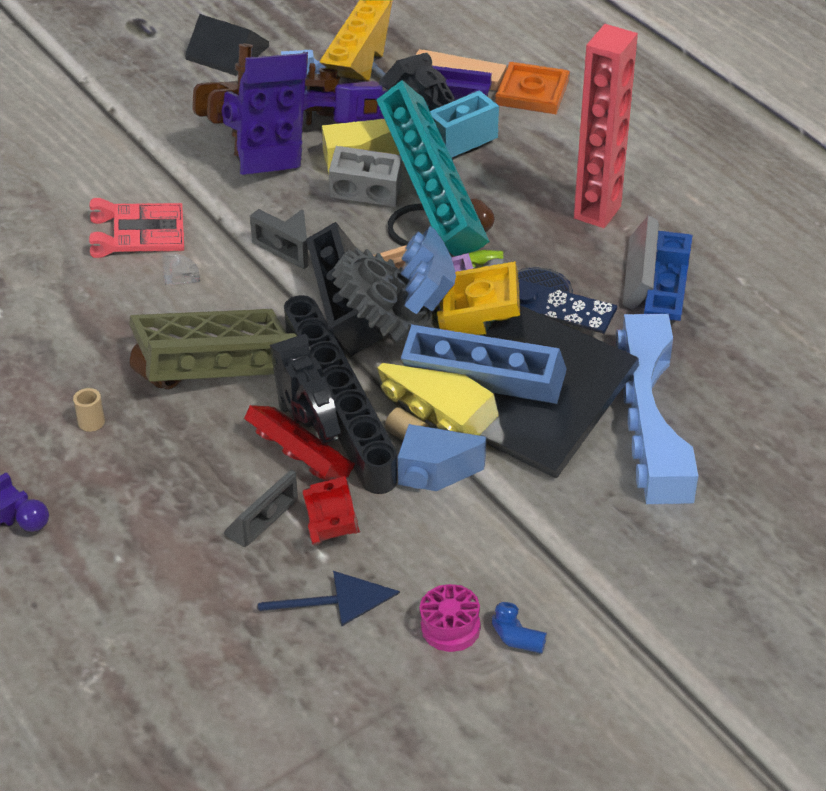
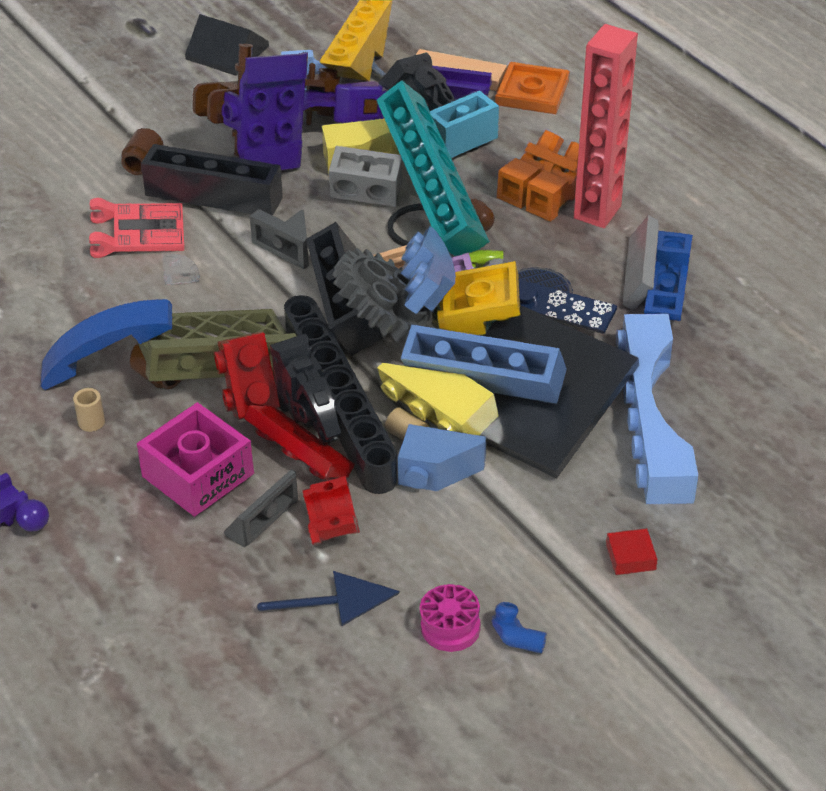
none -> blue slope [40,299,172,390]
none -> reddish brown brick [121,128,164,175]
none -> dark pink brick [136,402,254,517]
none -> black brick [141,144,283,216]
none -> red bracket [214,332,280,419]
none -> orange hips [496,130,579,222]
none -> red tile [606,528,658,575]

